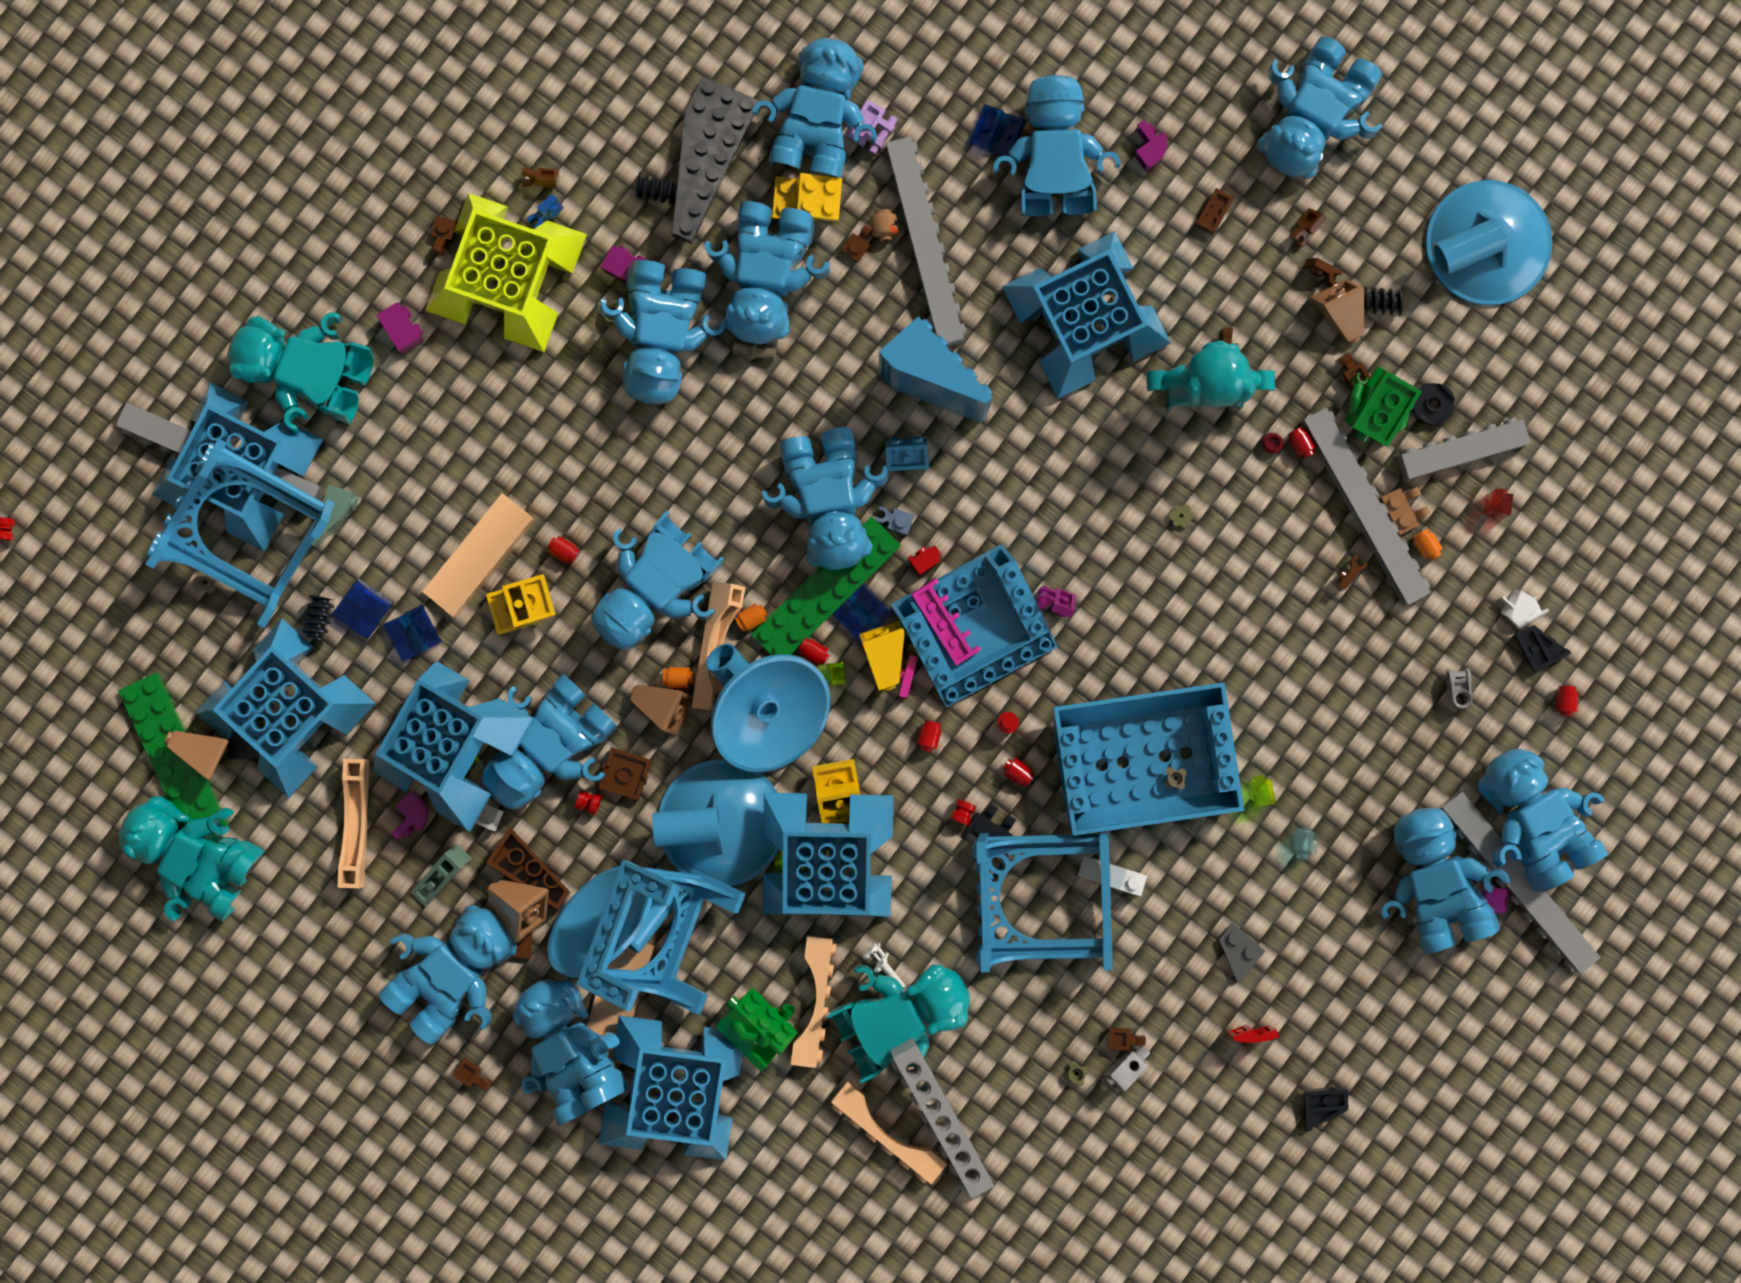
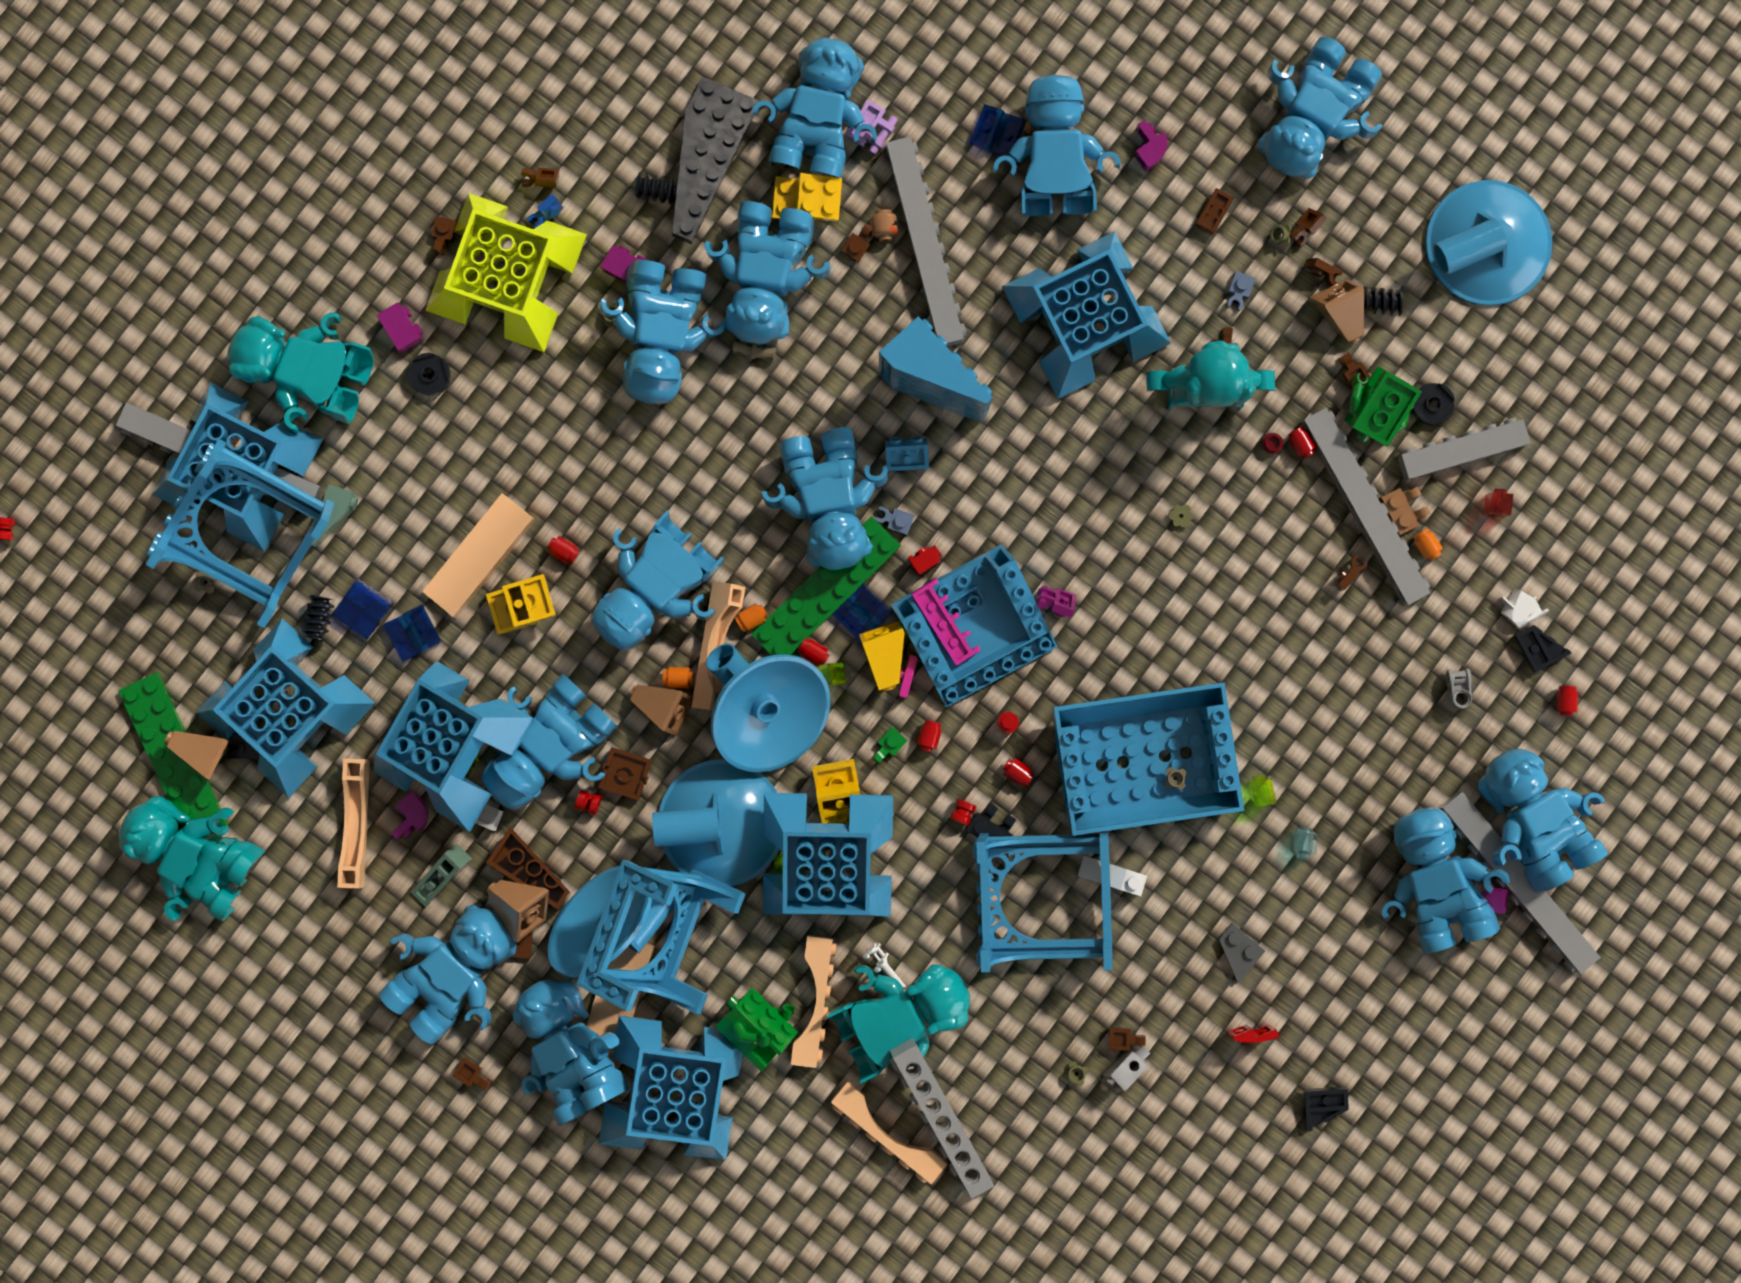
none -> black plate [407,353,451,396]
none -> green plate [873,727,908,764]
none -> sand blue plate [1227,271,1256,311]
none -> olive plate [1270,224,1291,246]

